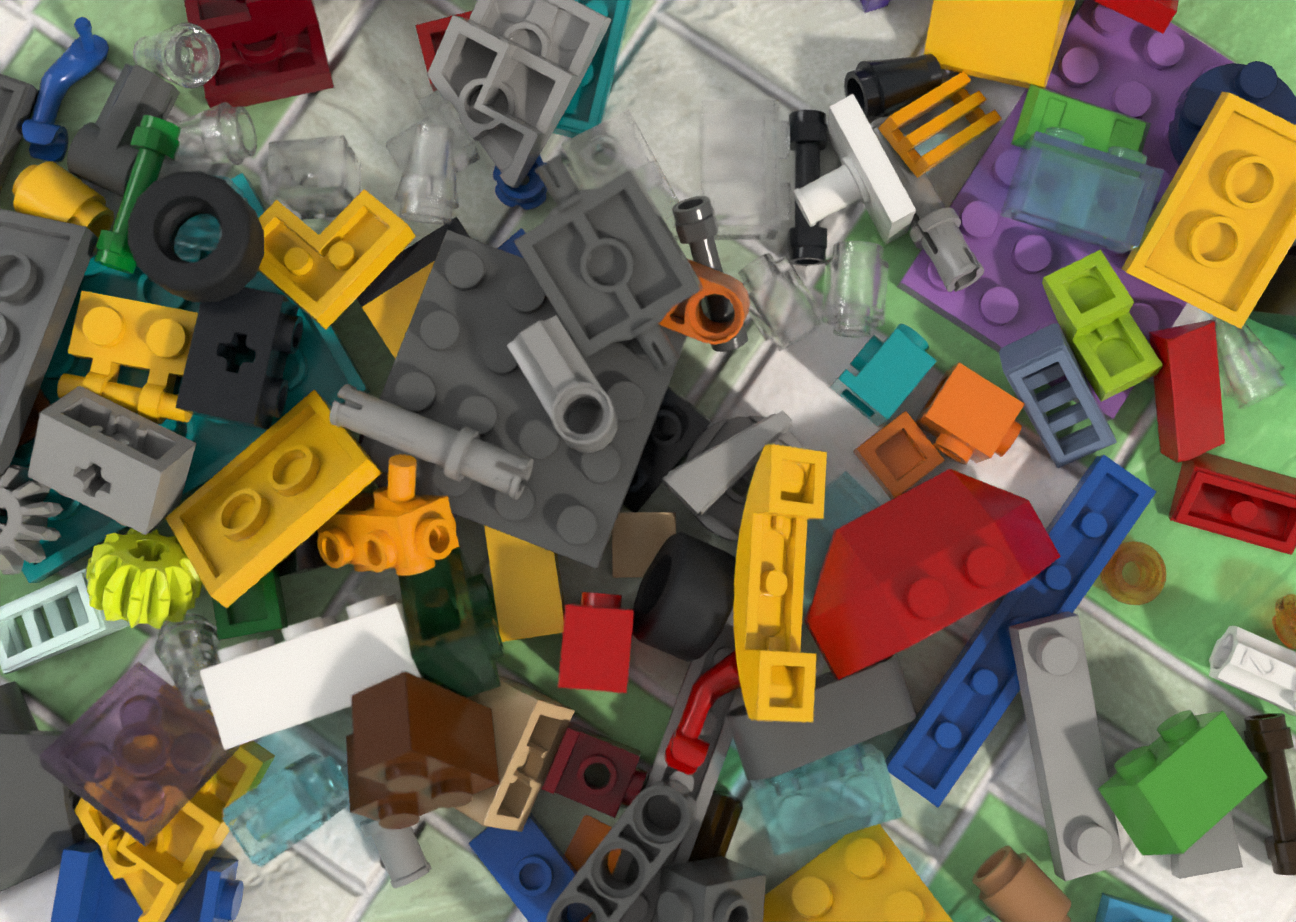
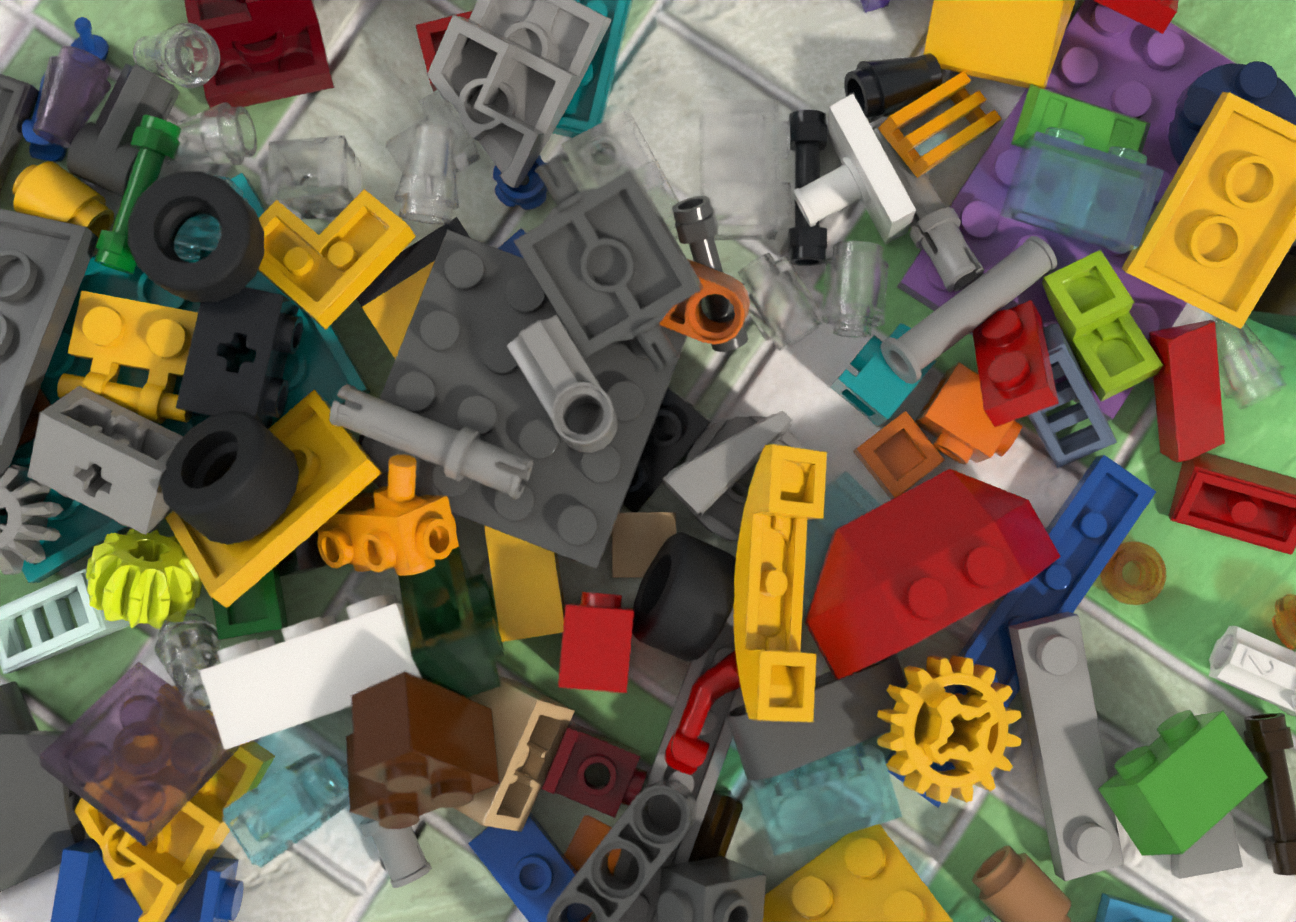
none -> clear purple cone [32,46,111,148]
none -> black tyre [161,411,299,545]
none -> yellow gear [877,655,1022,803]
none -> light grey pin [881,236,1057,384]
none -> red plate [972,300,1059,427]

